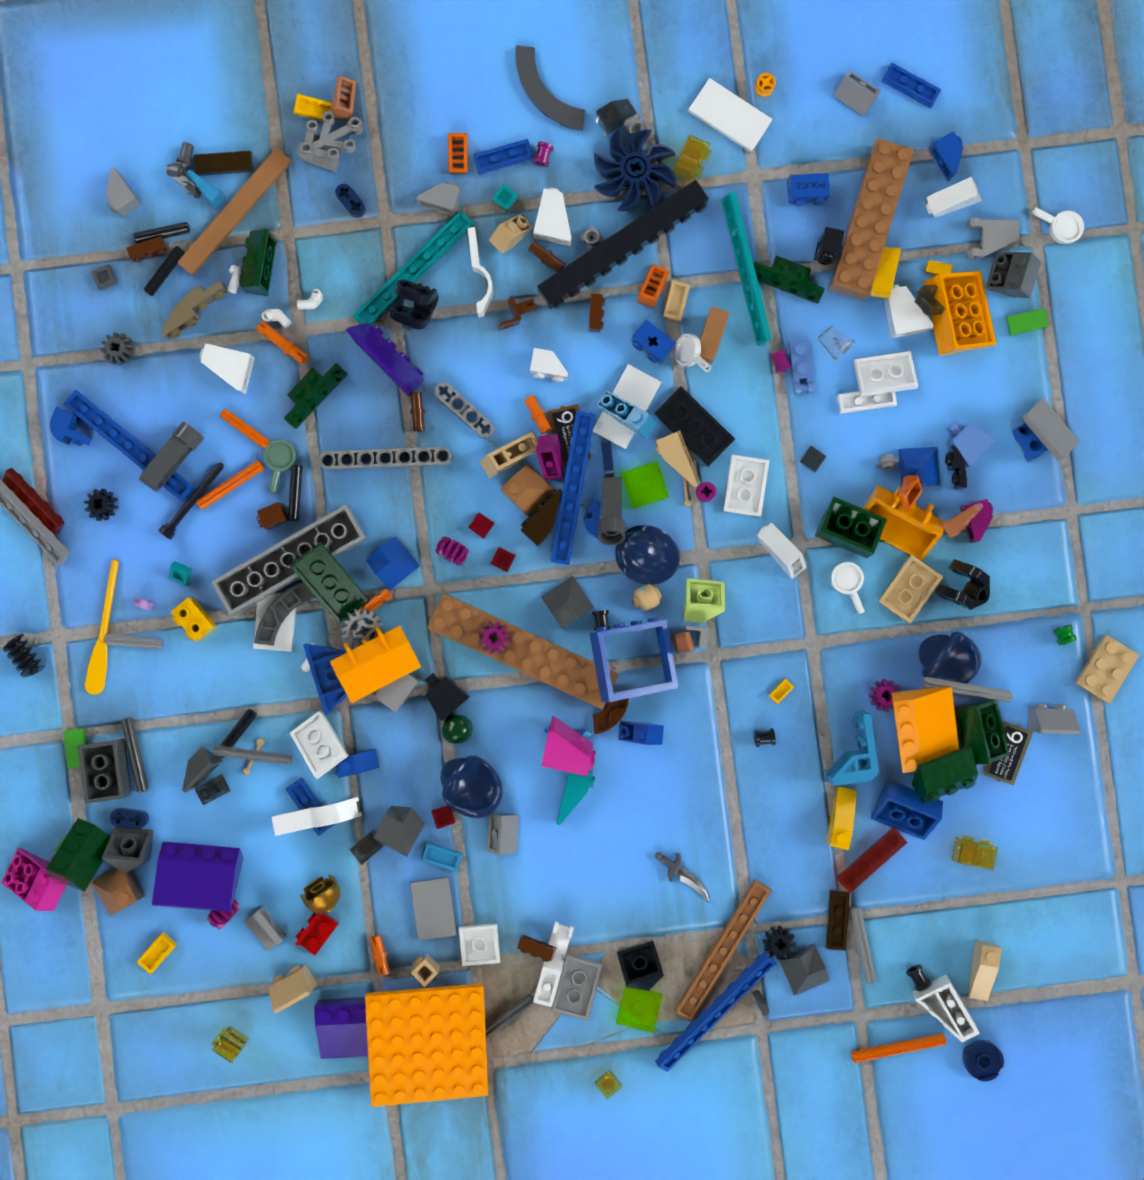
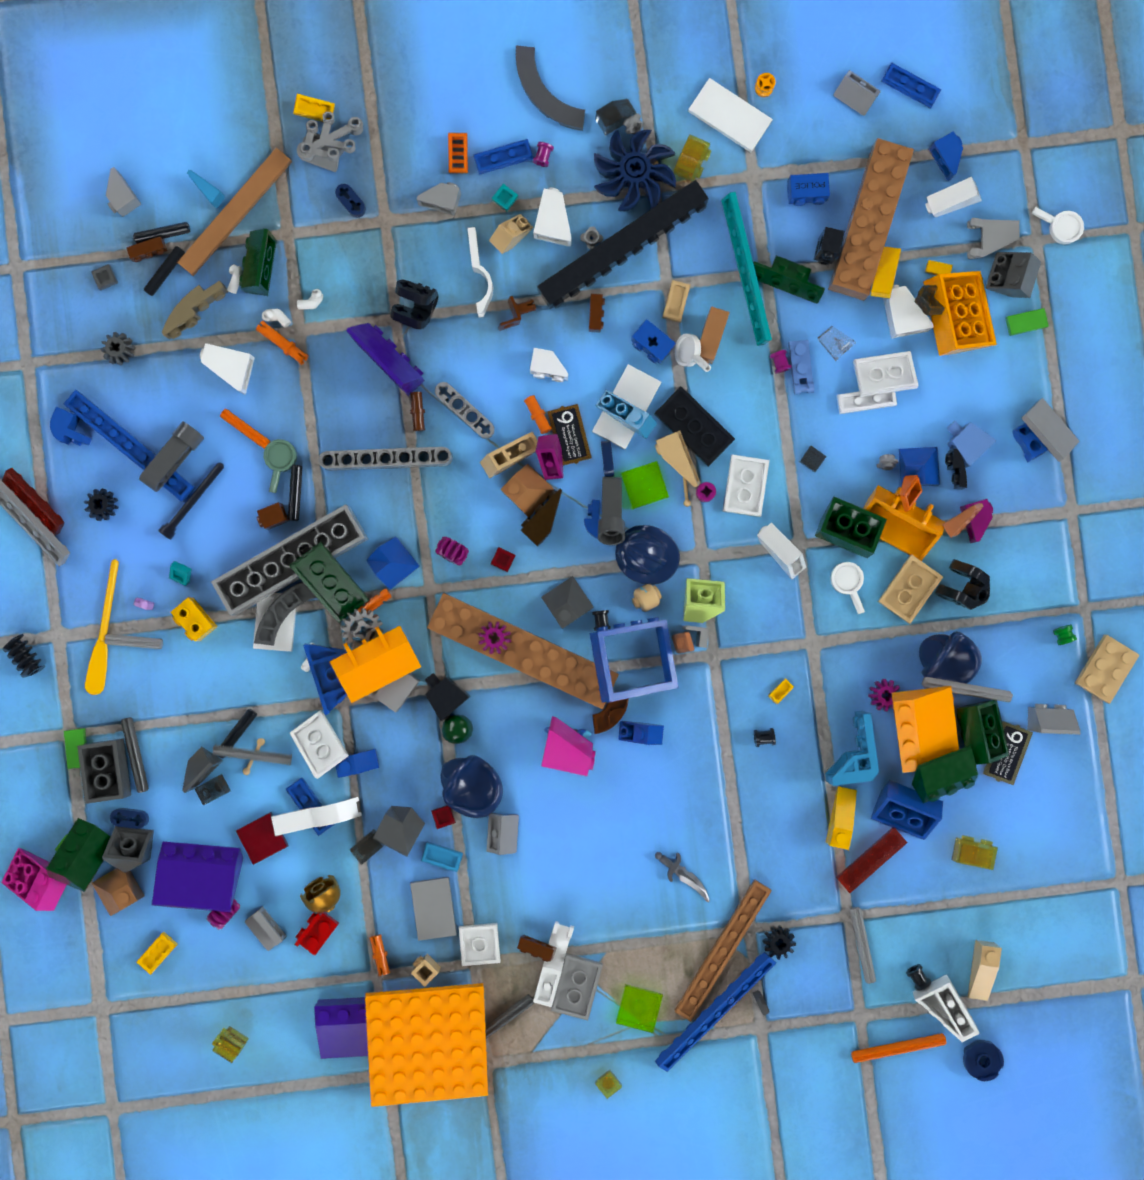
dark grey pin [166,142,201,198] -> none
dark brown tile [194,151,253,176] -> none
orange axle [196,461,264,509] -> none
tan slope [268,964,317,1014] -> none
dark green bracket [284,363,347,429] -> none
nougat slope [331,75,356,121] -> none
teal tile [352,210,474,325] -> none
dark red tile [468,512,495,539] -> none
reddish brown pin [528,241,566,272] -> none
blue plate [551,411,595,565] -> none
teal slope [556,770,595,825] -> none
black slope [617,941,664,991] -> none
orange slope [637,264,670,308] -> none
dark grey slope [779,944,830,996] -> none
dark brown tile [825,890,850,951] -> none
none -> dark red tile [236,812,289,865]

